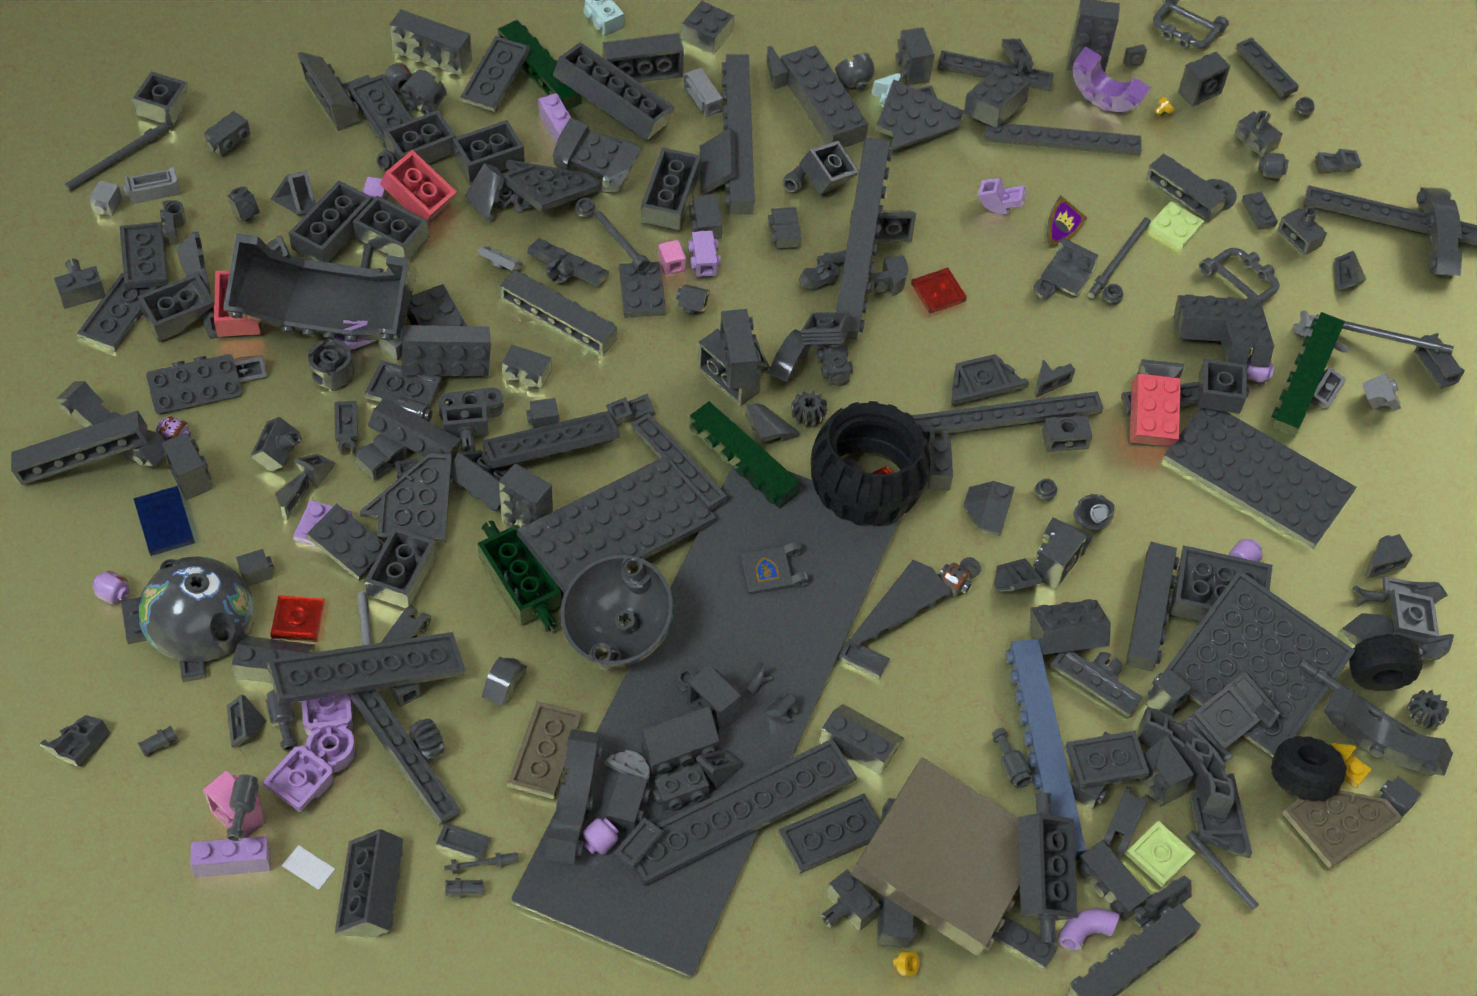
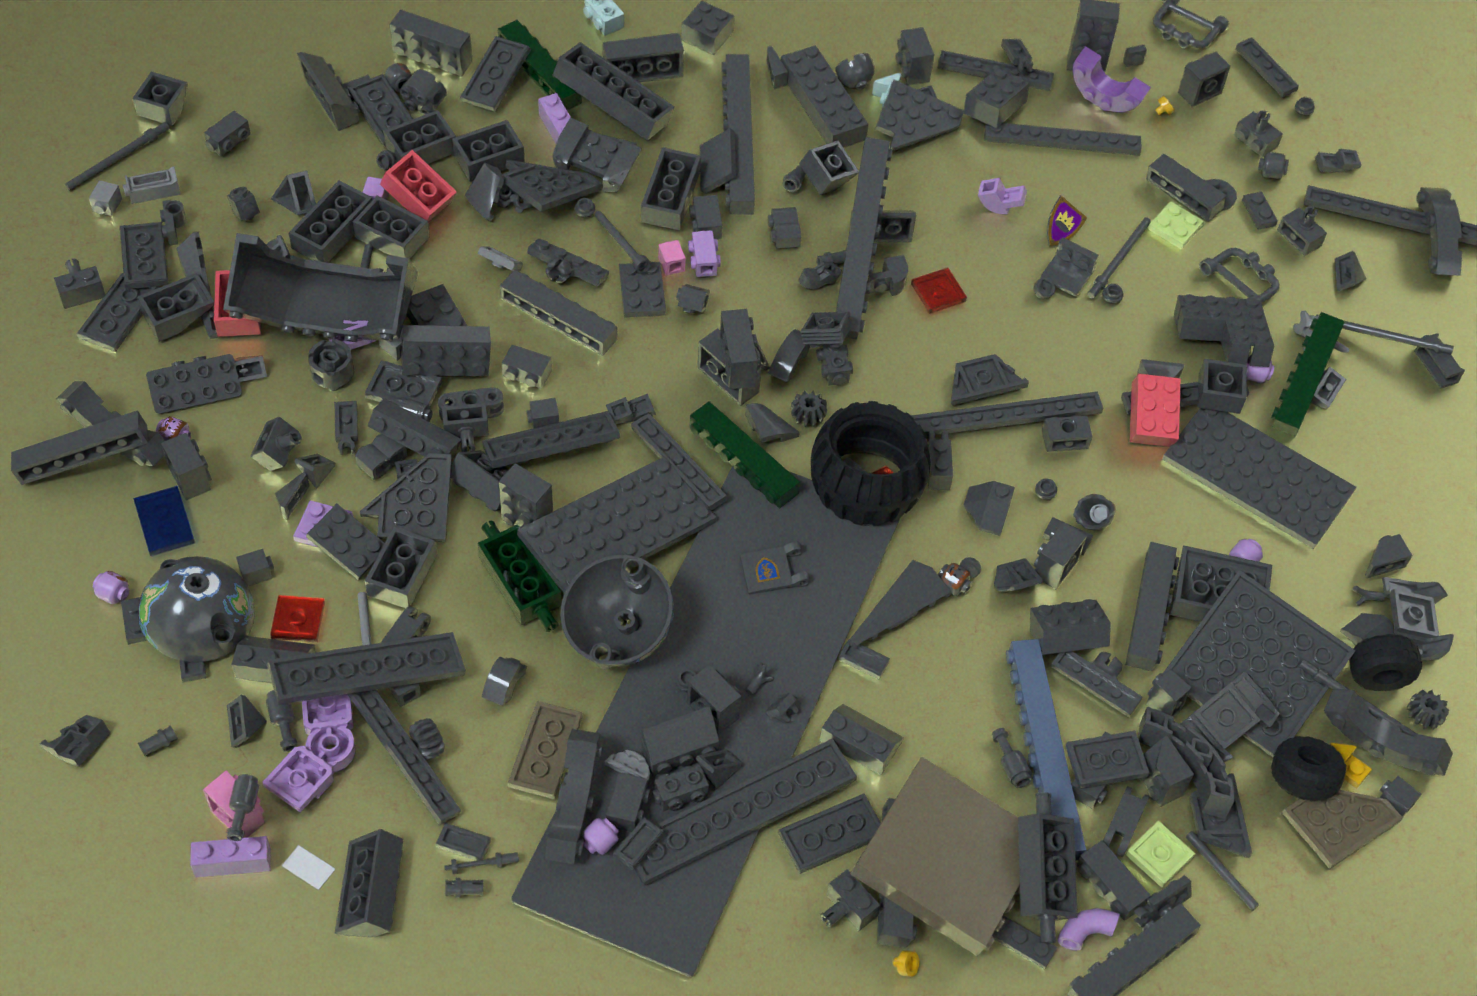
light grey window [683,68,723,118] -> none
dark grey slope [1034,360,1075,397] -> none
light grey brick [1362,373,1401,411] -> none

